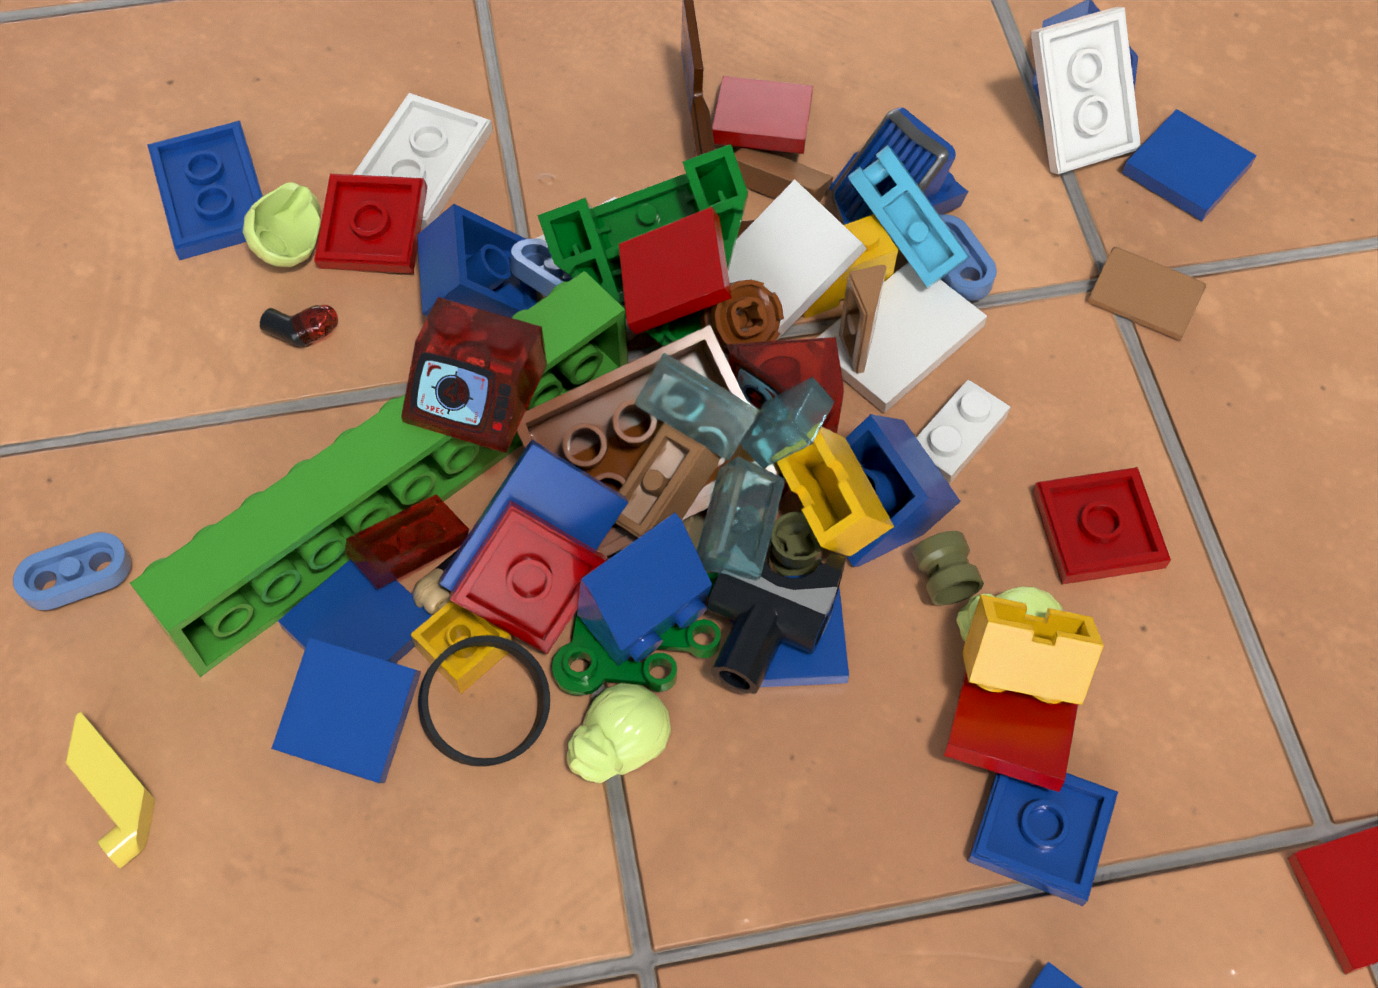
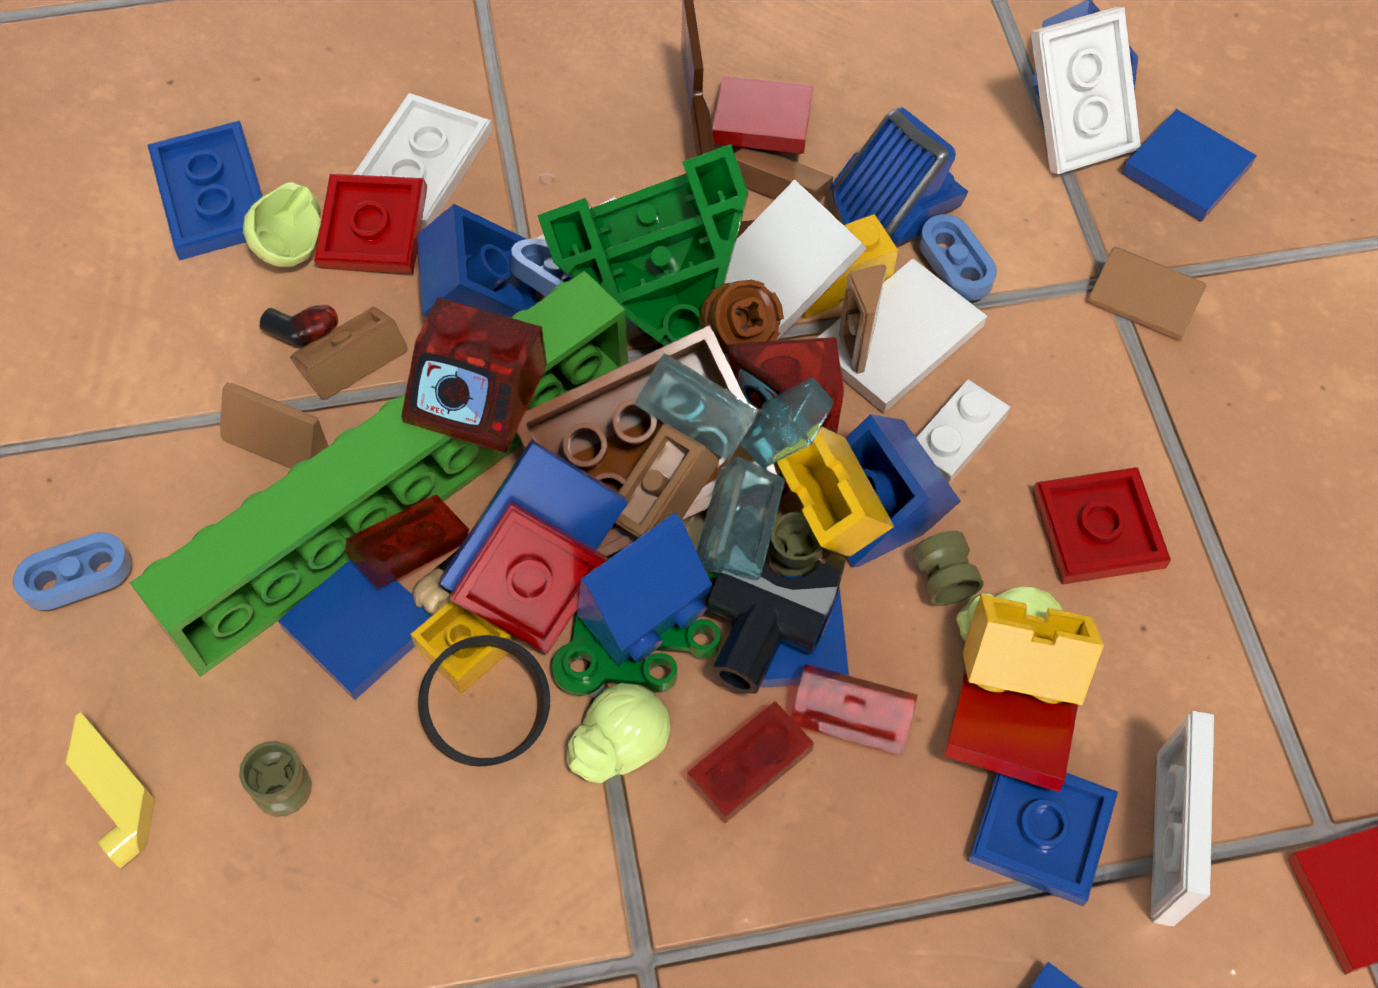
blue tile [271,637,421,783] -> none
red tile [619,207,732,335] -> none
medium azure plate [848,145,970,287] -> none
none -> medium nougat slope [220,382,328,469]
none -> olive wheel [239,741,312,817]
none -> medium nougat slope [290,307,408,399]
none -> clear red plate [687,701,814,823]
none -> clear red plate [790,664,918,755]
none -> white tile [1150,711,1214,927]

